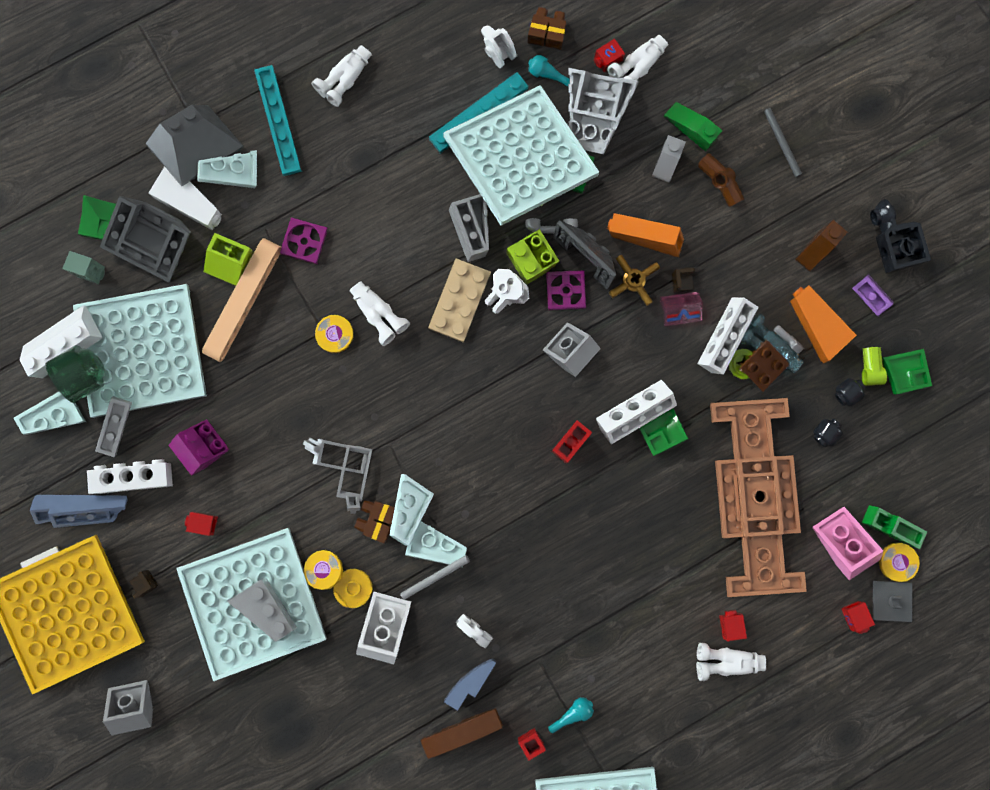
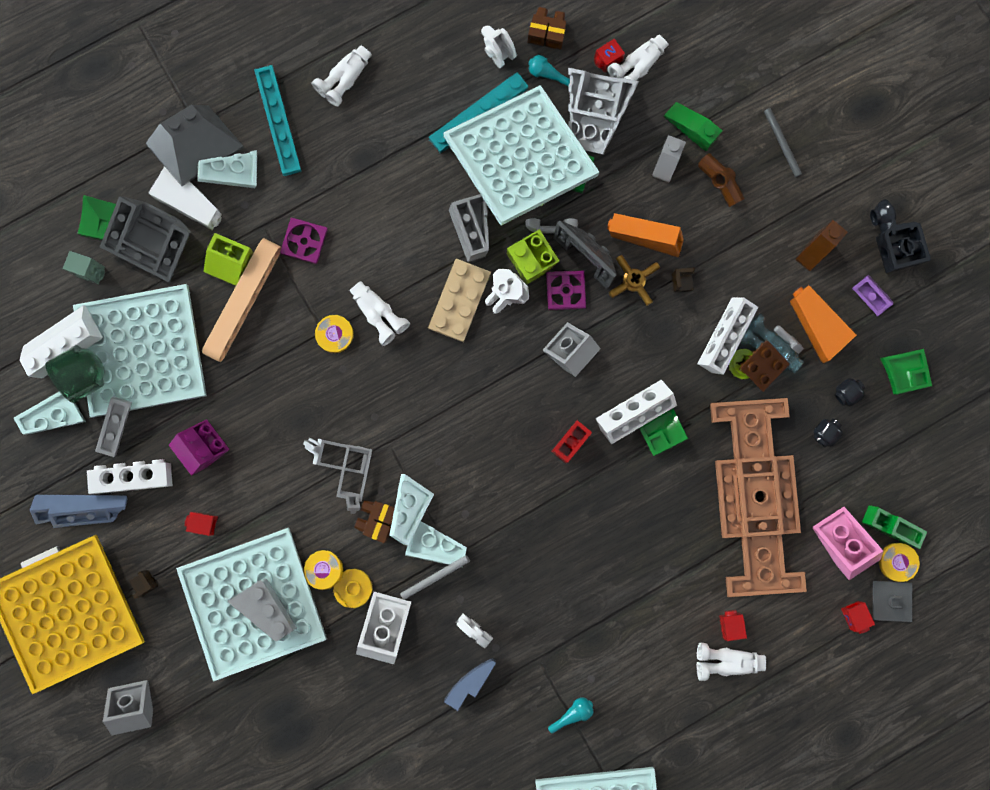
reddish brown slope [420,708,504,759] -> none
red brick [518,728,546,761] -> none
clear pink panel [661,292,703,326] -> none
lime piece [862,347,887,385] -> none

